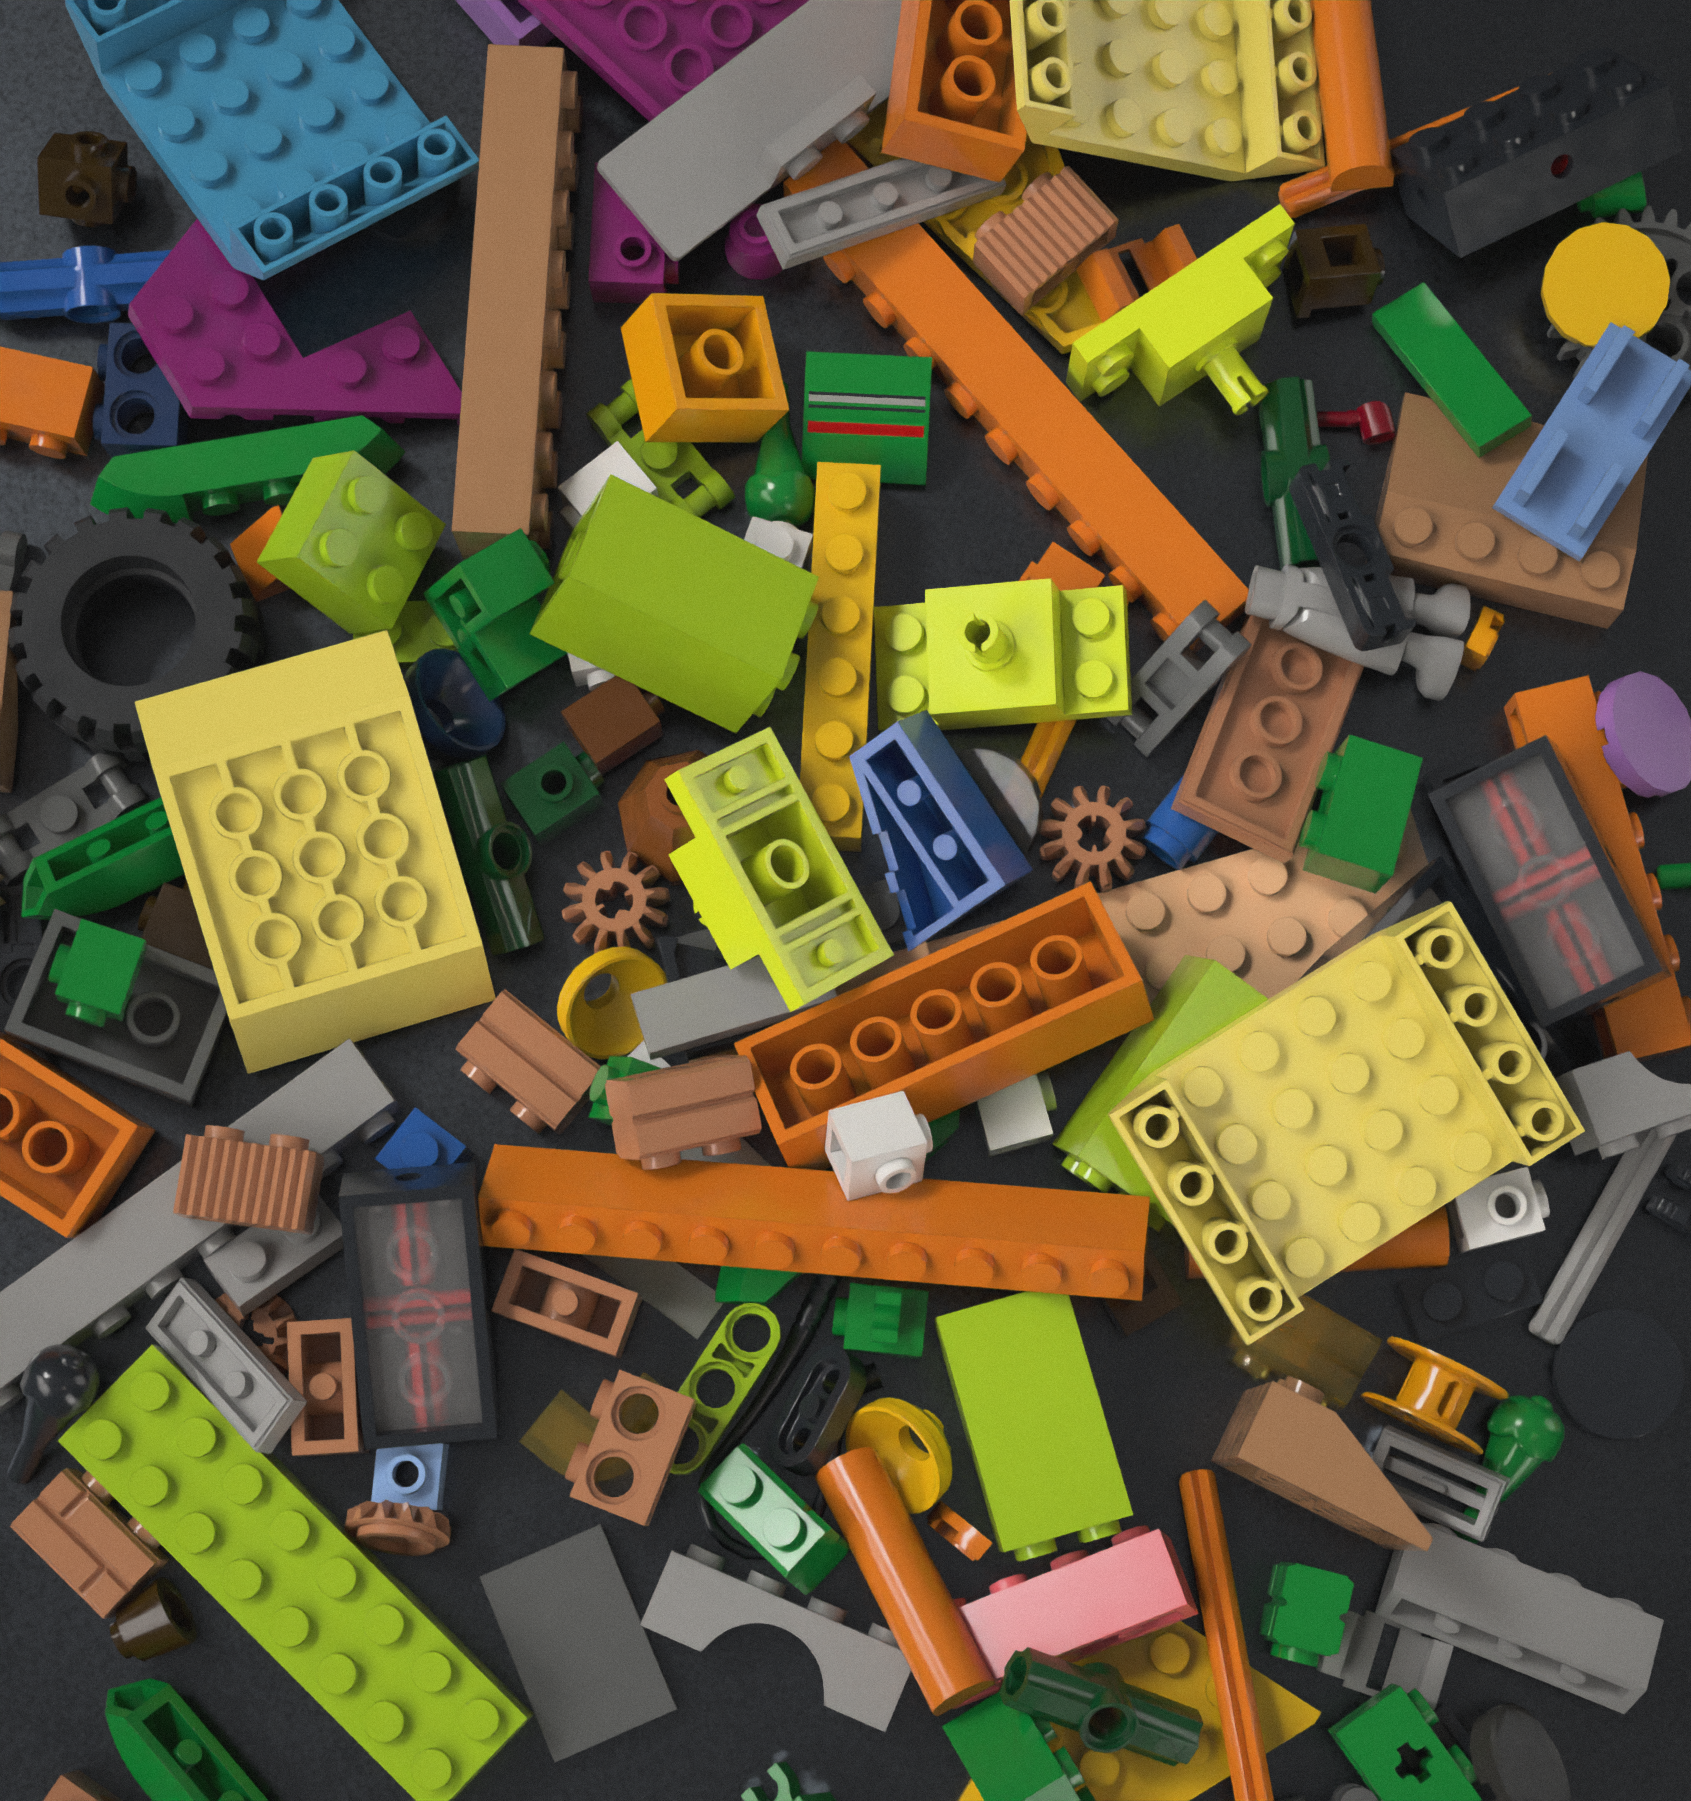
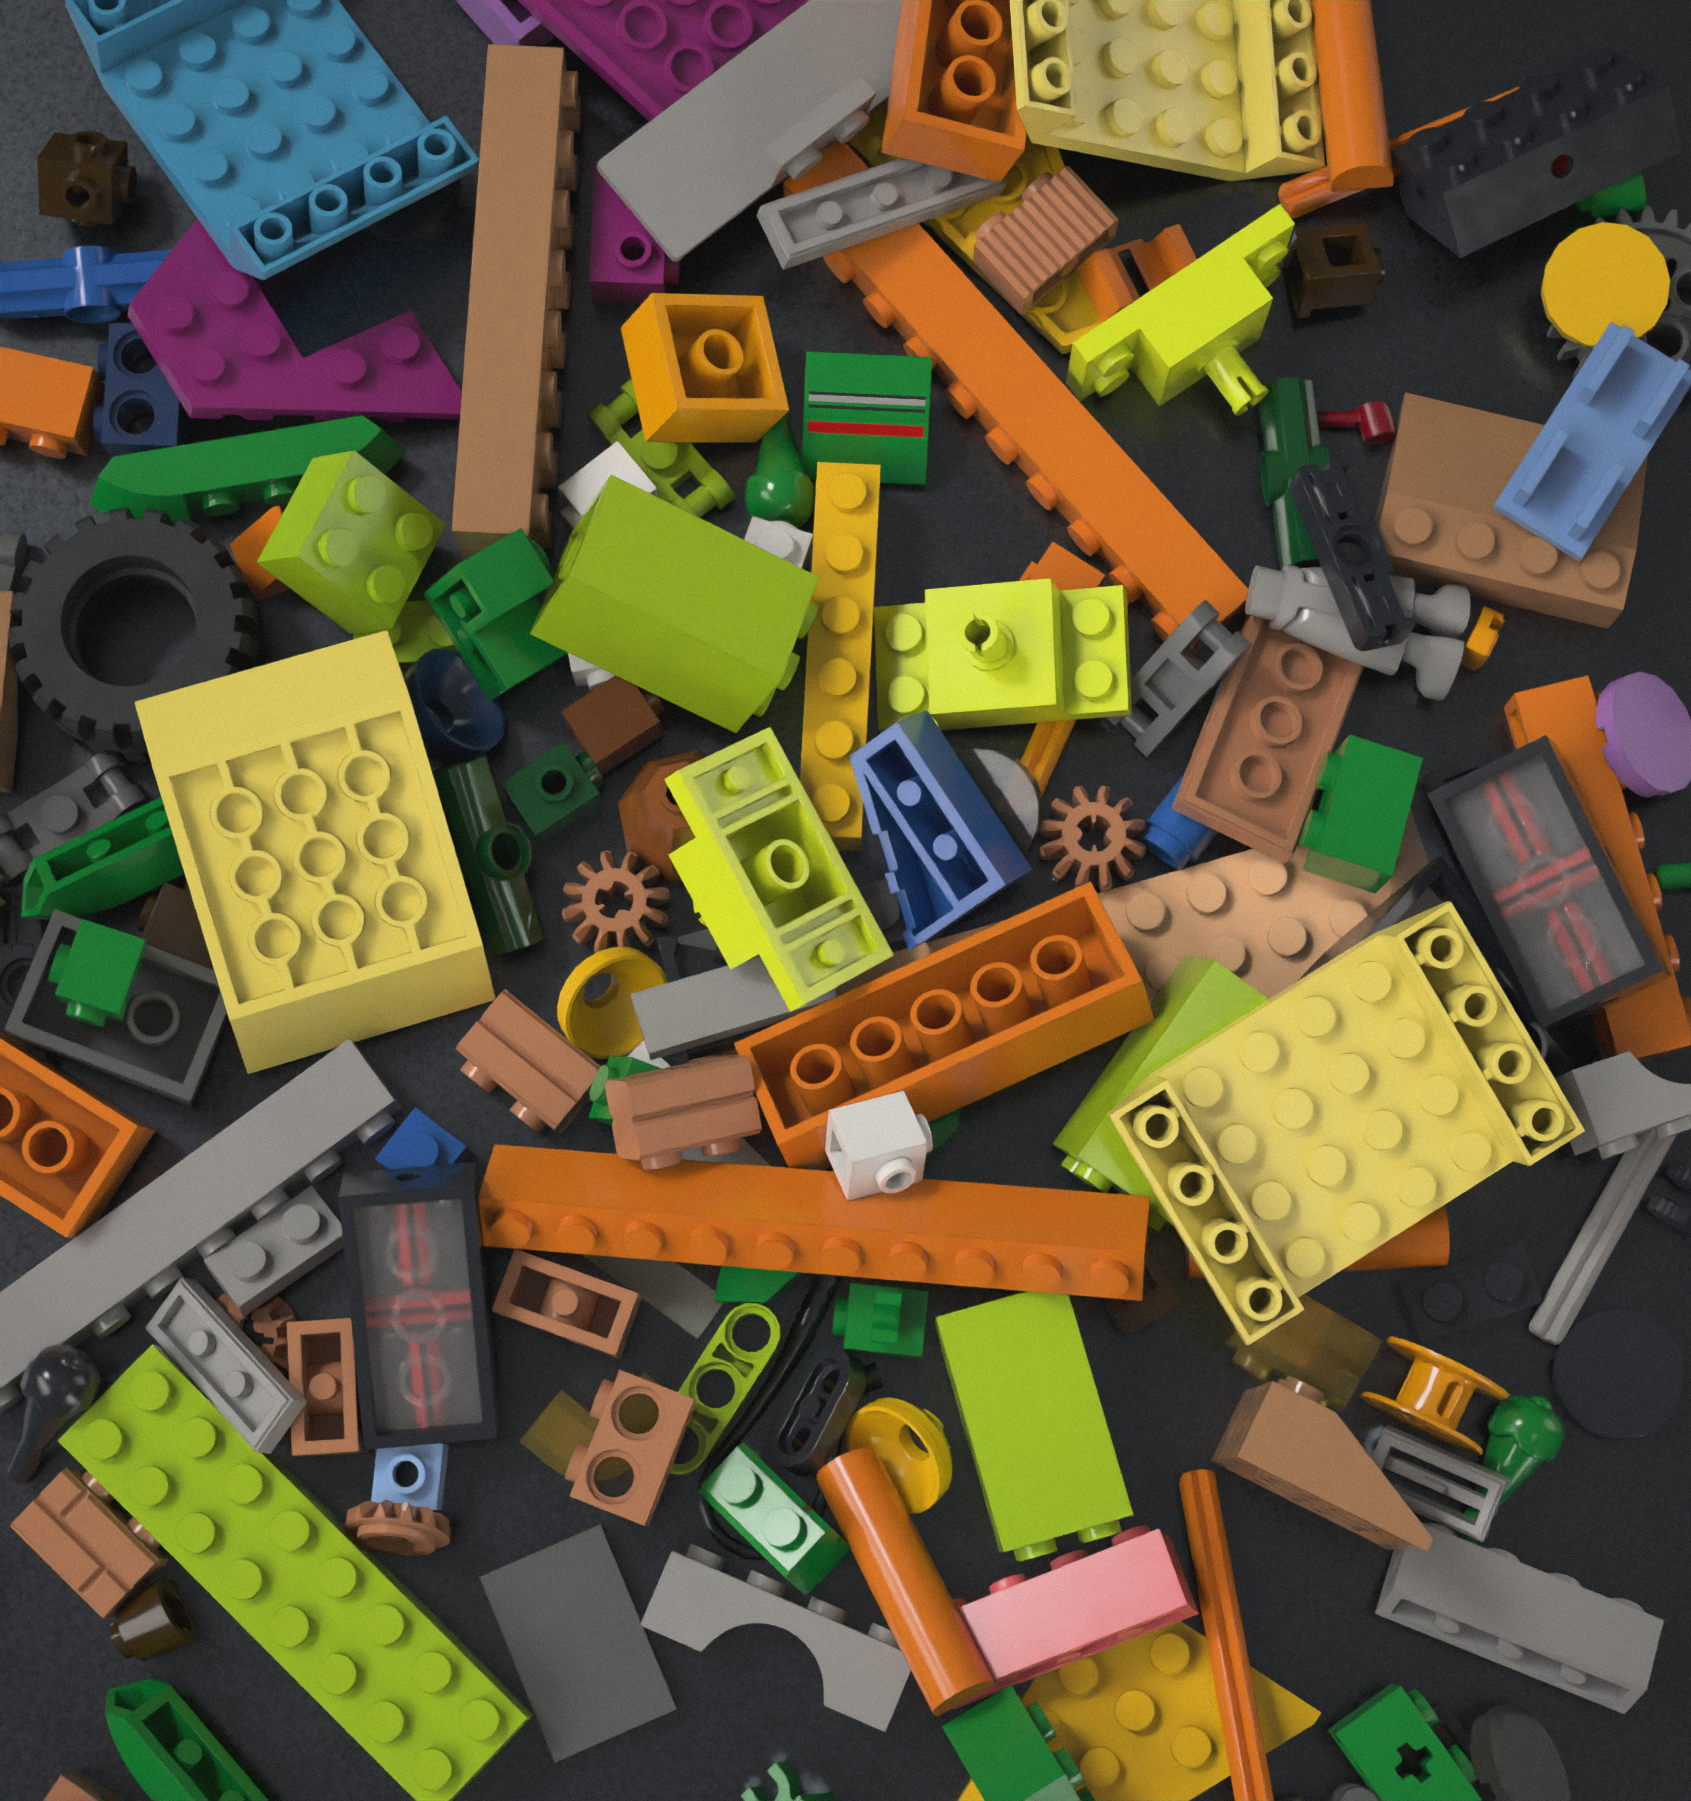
nougat brick [173,1125,324,1235] -> none
magenta hat [724,204,783,280] -> none
orange tile [926,1501,992,1561] -> none
white brick [973,1072,1057,1157] -> none
dark green piece [999,1647,1203,1767] -> none
green brick [1258,1562,1354,1667] -> none
light grey piece [1316,1610,1454,1710] -> none
green tile [1372,282,1532,458] -> none
white brick [1445,1167,1550,1254] -> none

